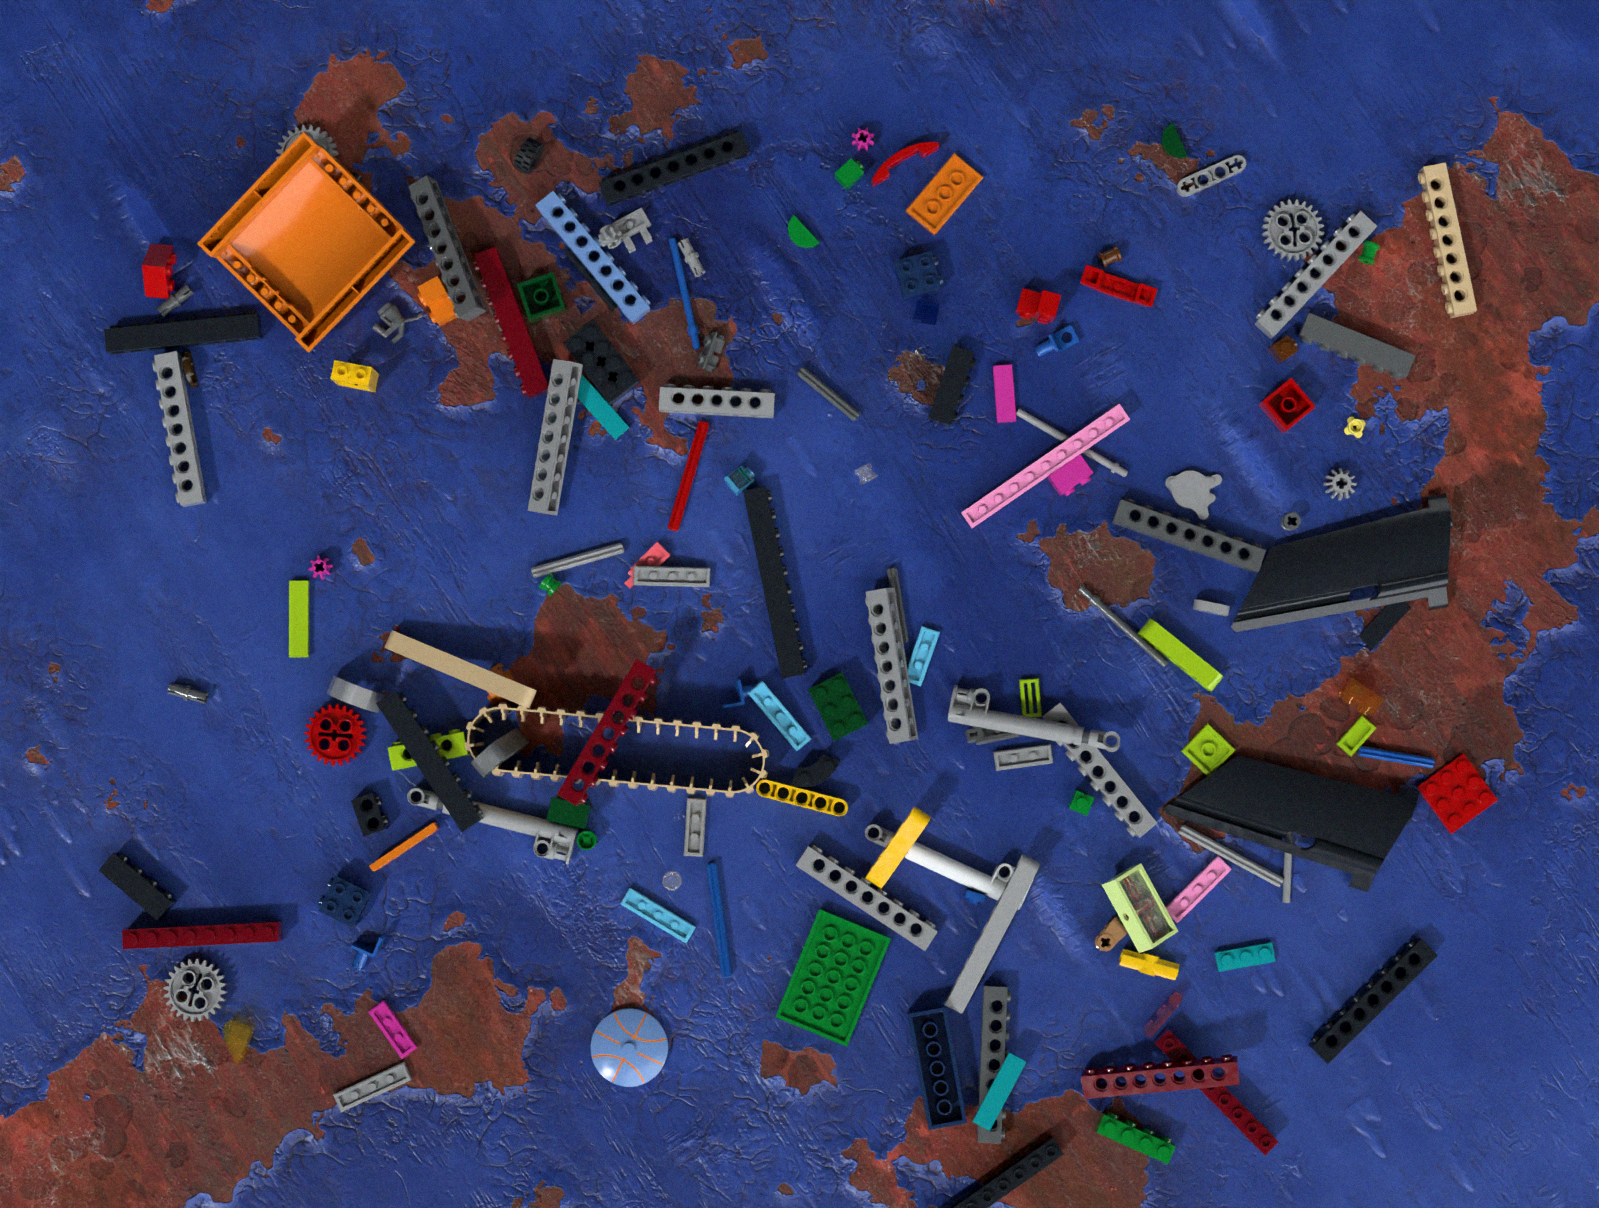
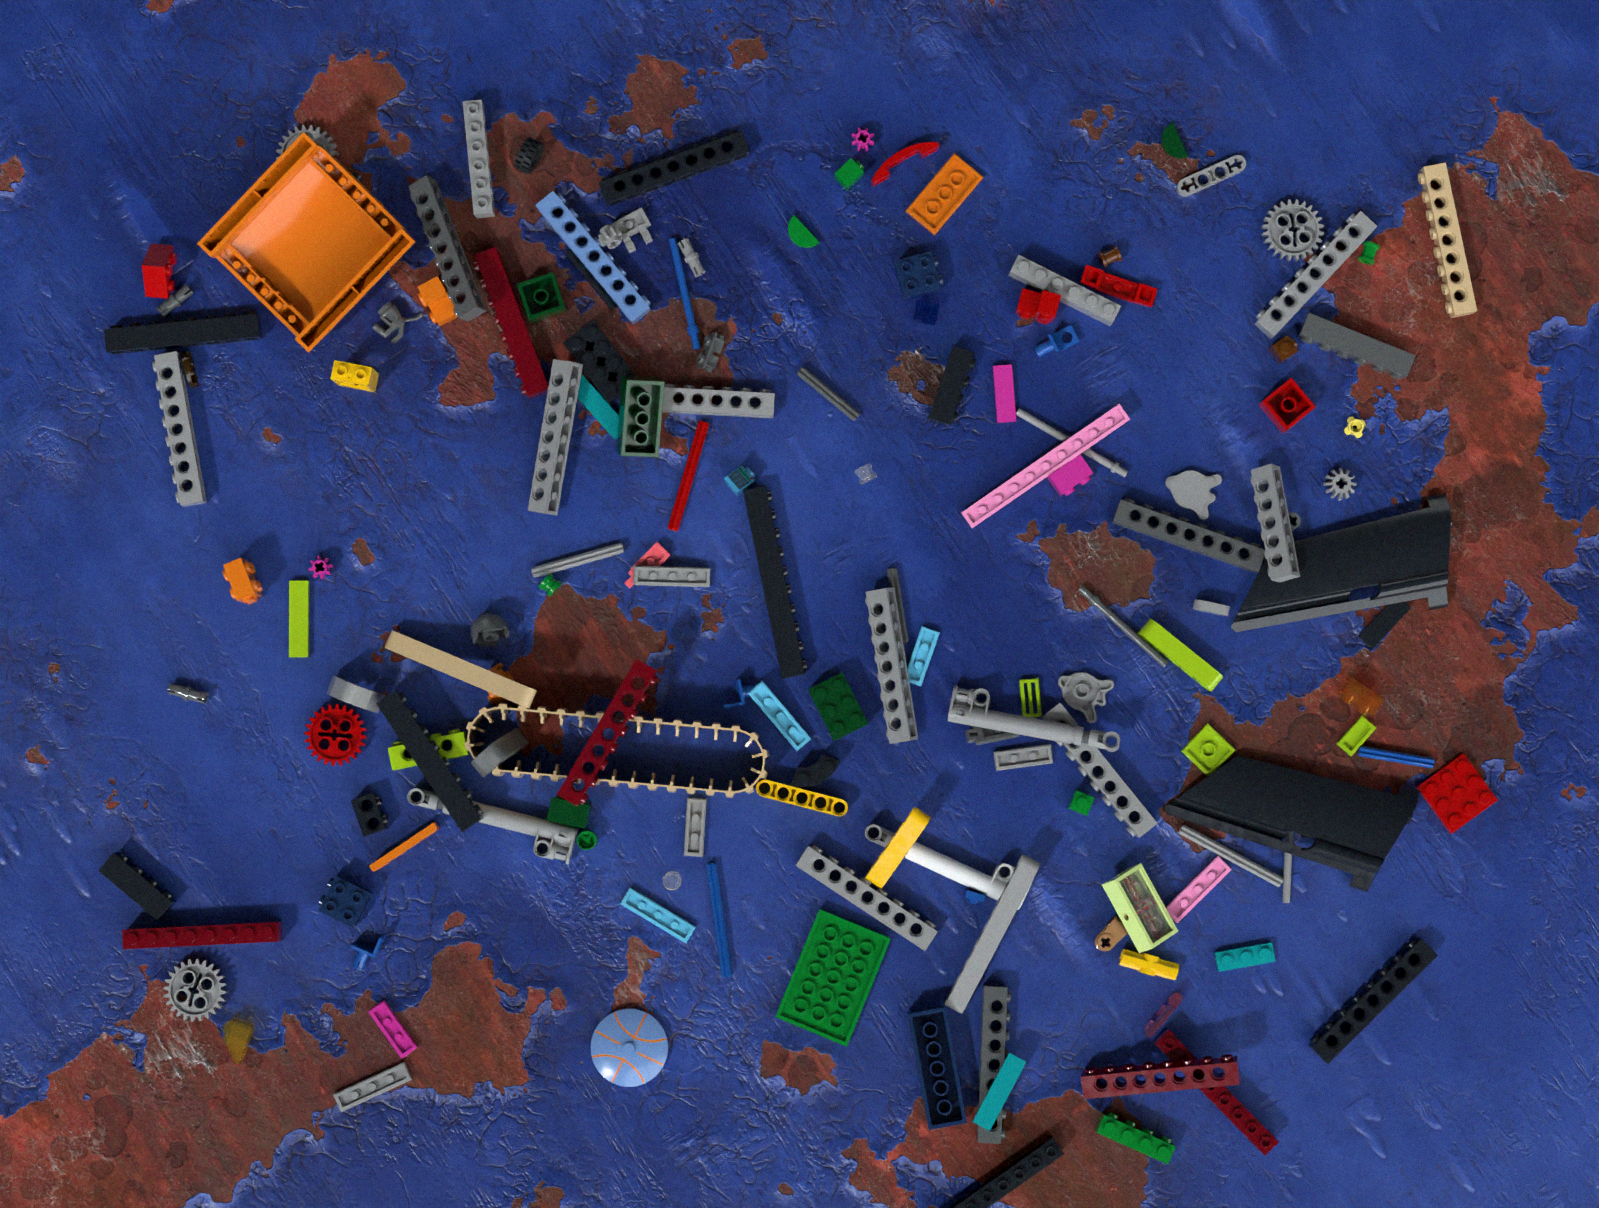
none -> orange brick [222,558,263,605]
none -> light grey brick [463,99,495,219]
none -> dark grey cylinder [470,612,510,647]
none -> dark green brick [616,376,665,457]
none -> light grey brick [1008,255,1121,326]
none -> light grey tile [1058,672,1114,723]
none -> light grey brick [1251,464,1300,582]

